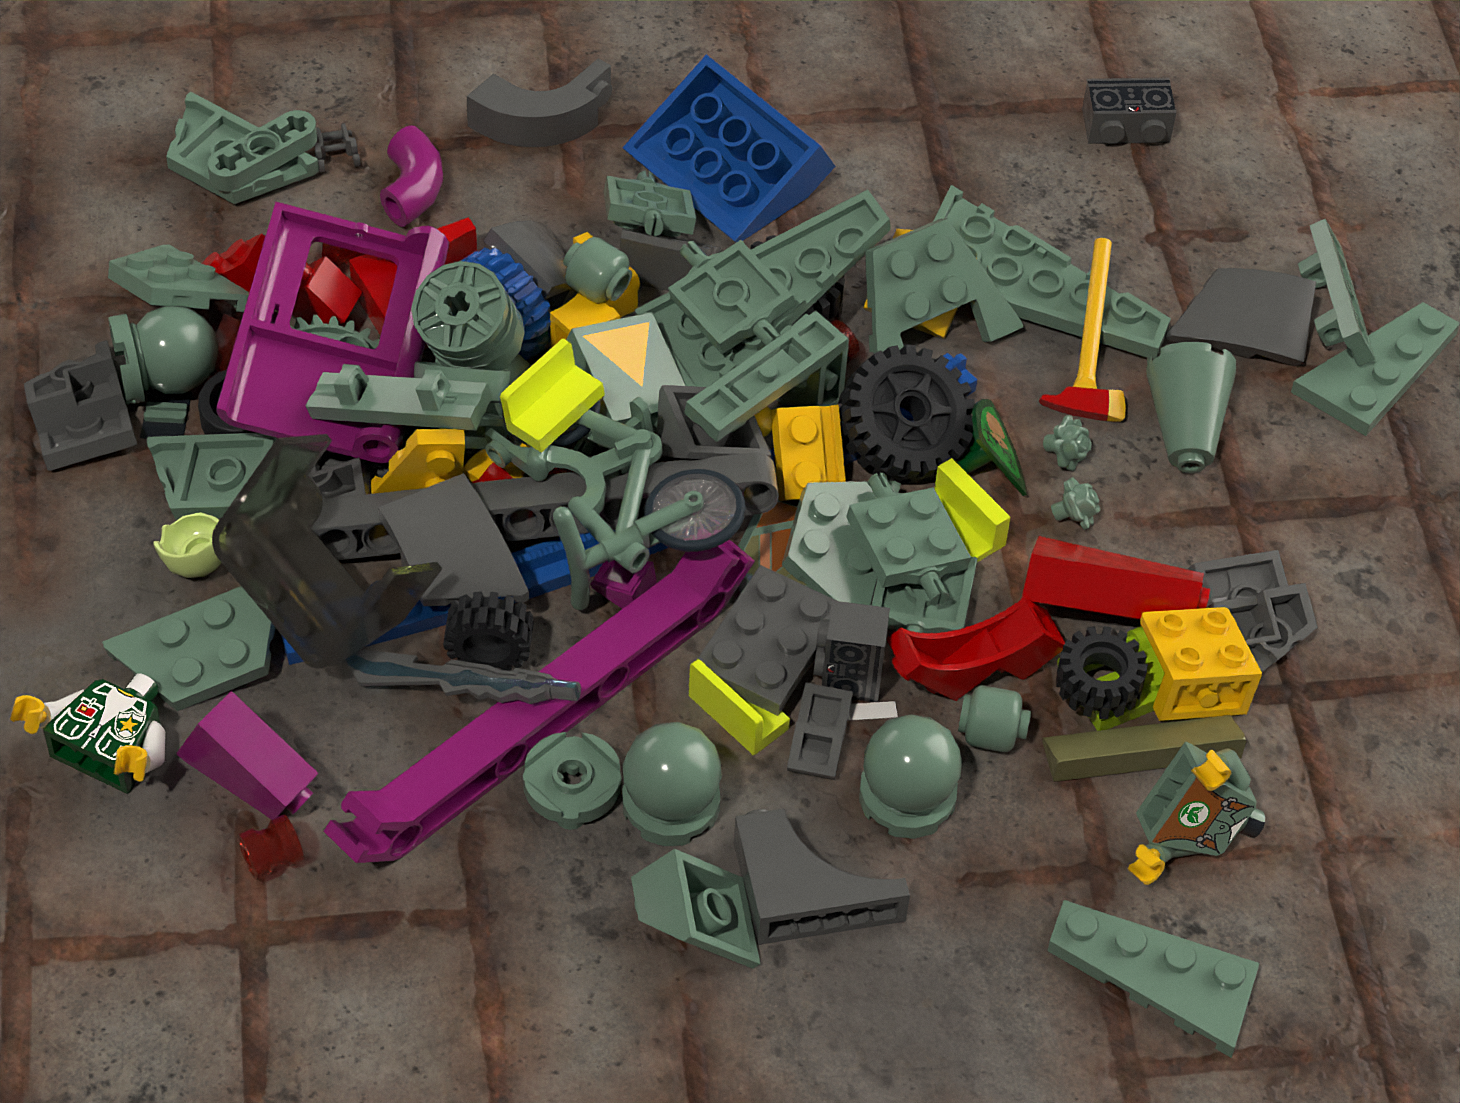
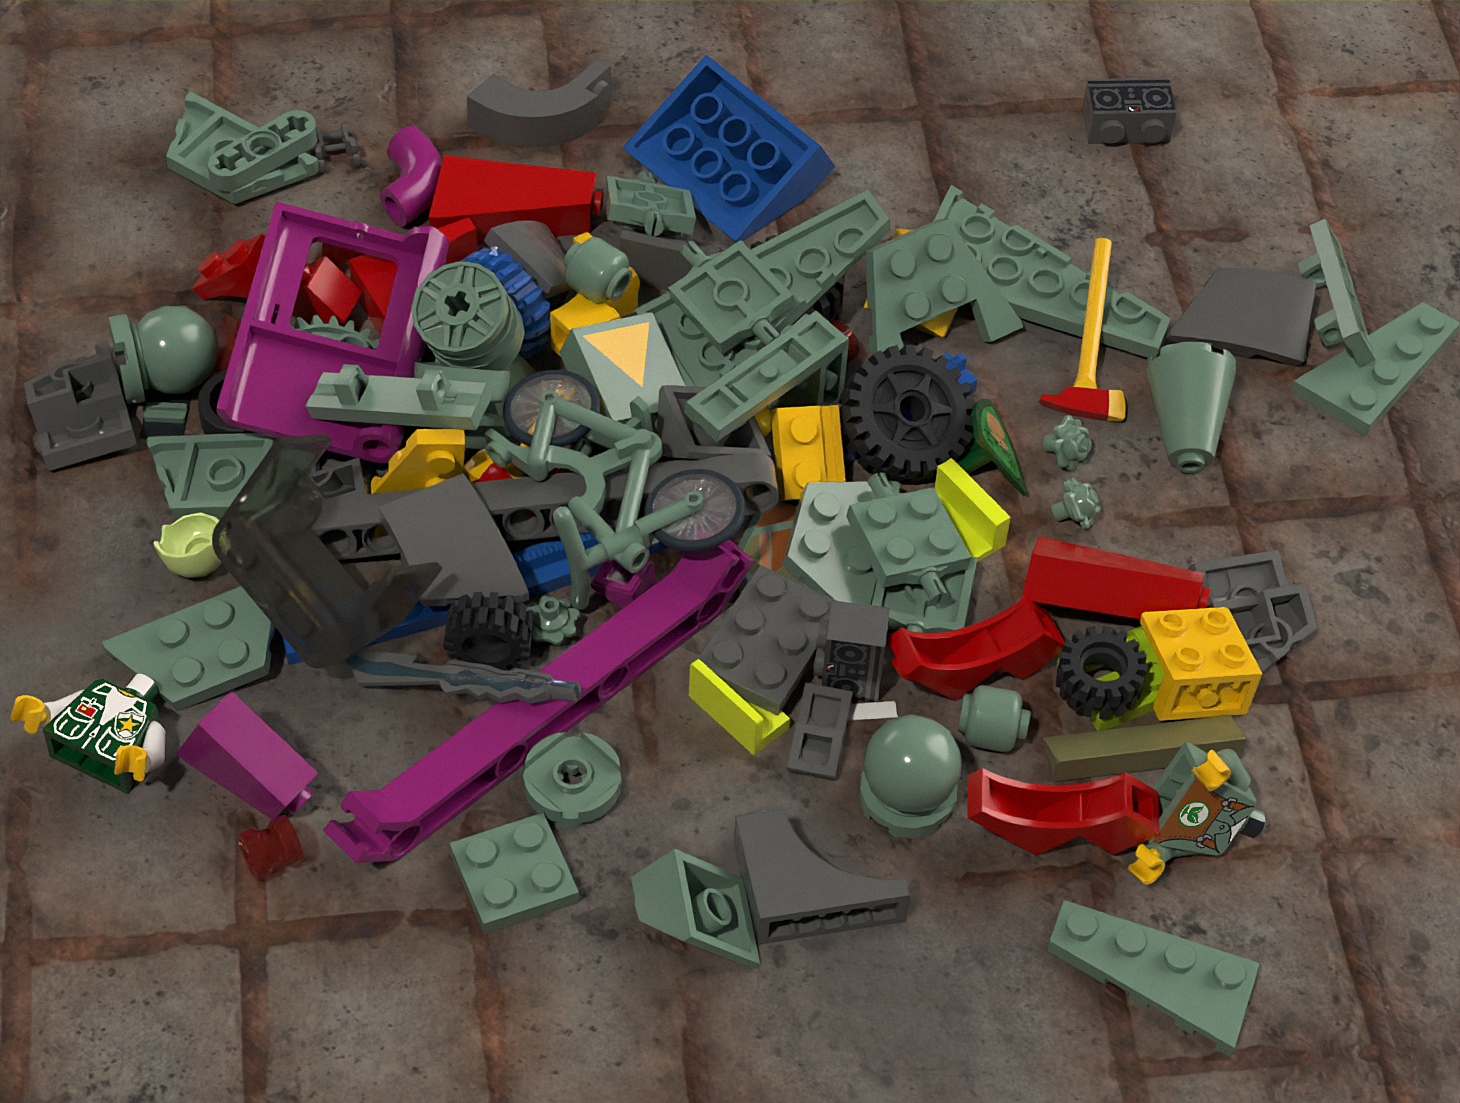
sand green wing [108,244,249,312] -> none
neon yellow panel [500,339,605,453] -> none
sand green tile [622,722,722,846] -> none
none -> red slope [429,155,604,244]
none -> sand green plate [449,812,579,934]
none -> sand green plant [526,596,580,645]
none -> red arch [967,768,1160,856]

